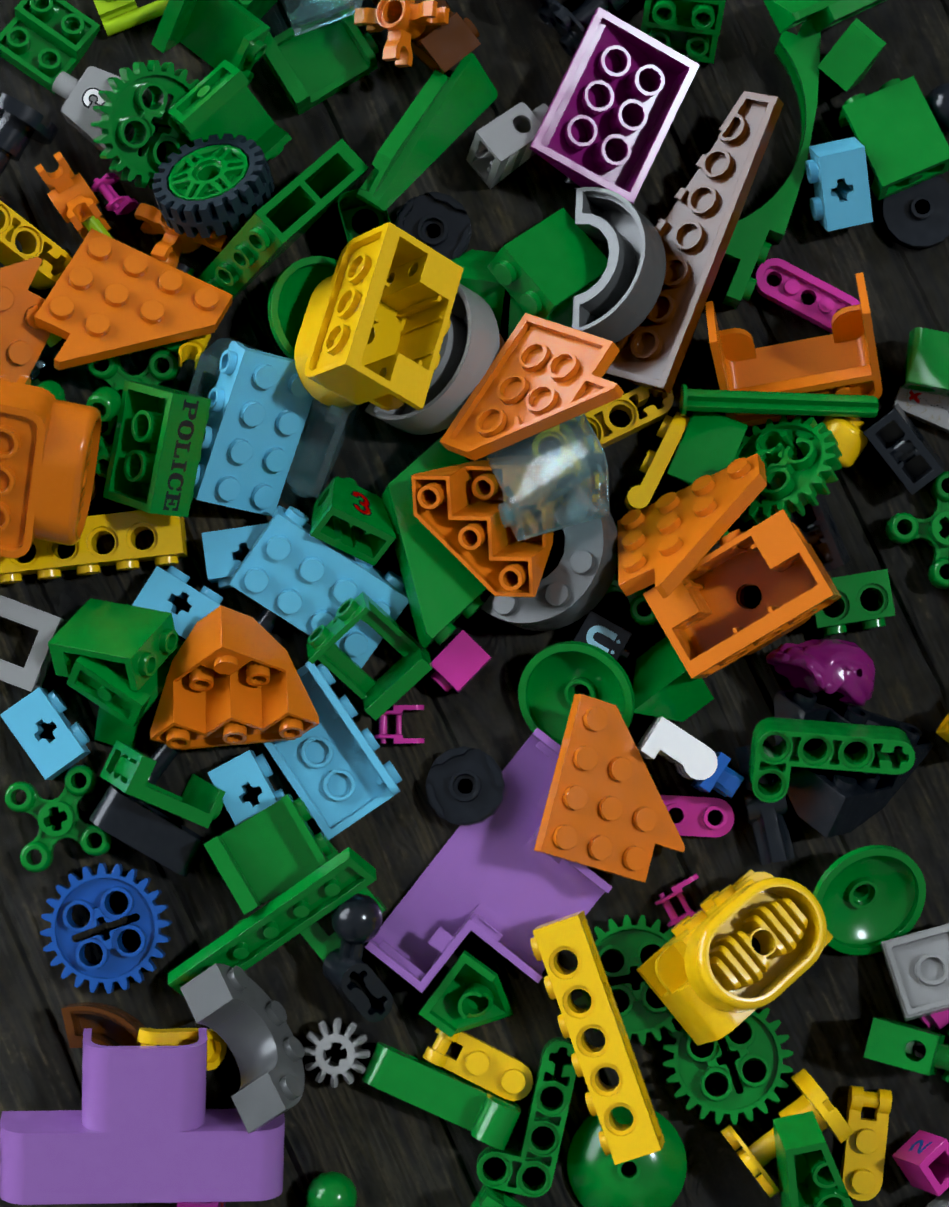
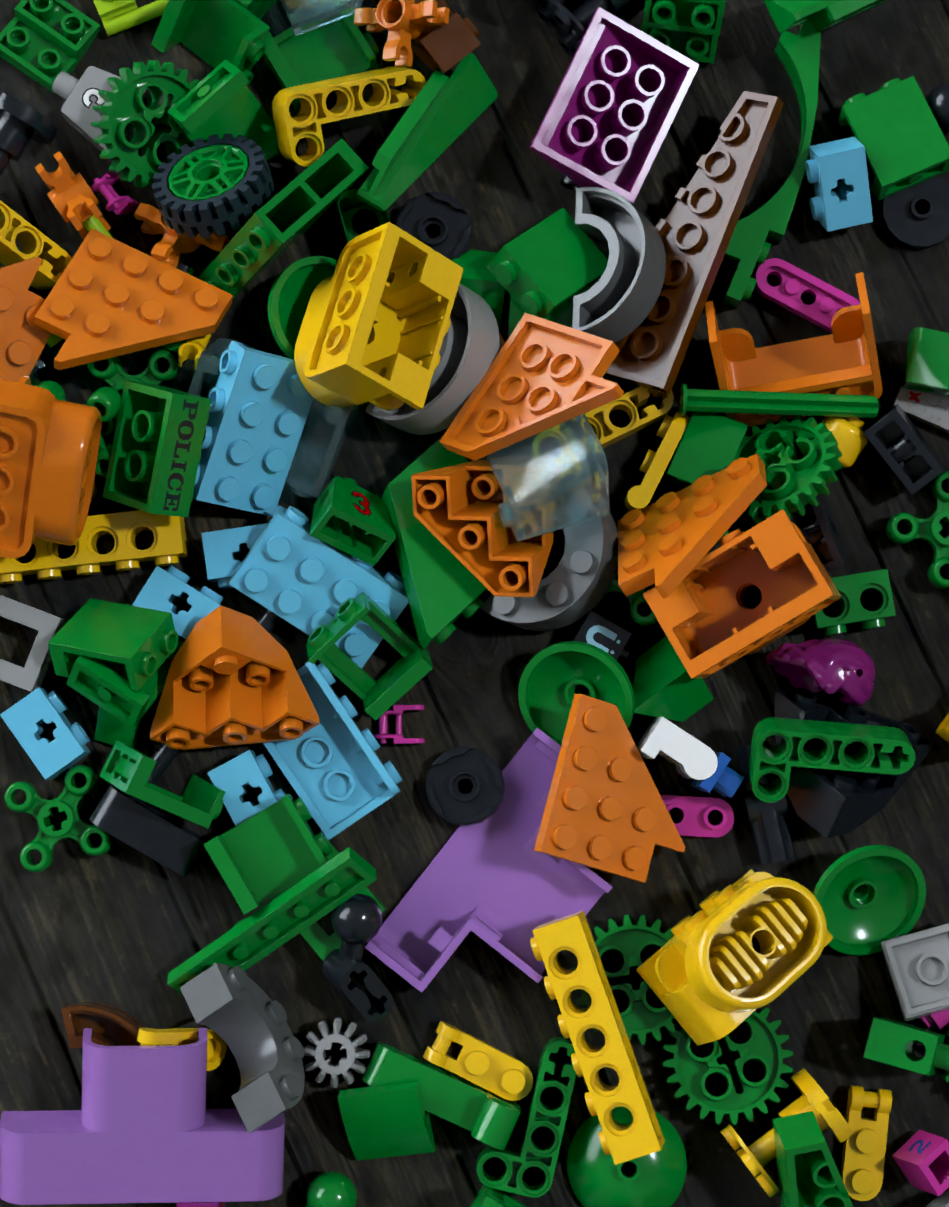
blue gear [40,863,172,994] -> none
green slope [419,950,513,1037] -> none
dark pink brick [430,630,491,693] -> none
light grey torso [466,102,549,189] -> none
dark pink piece [655,873,702,927] -> none
green slope [817,18,887,92] -> none
none -> yellow beam [272,66,426,167]
none -> green slope [337,1081,436,1161]

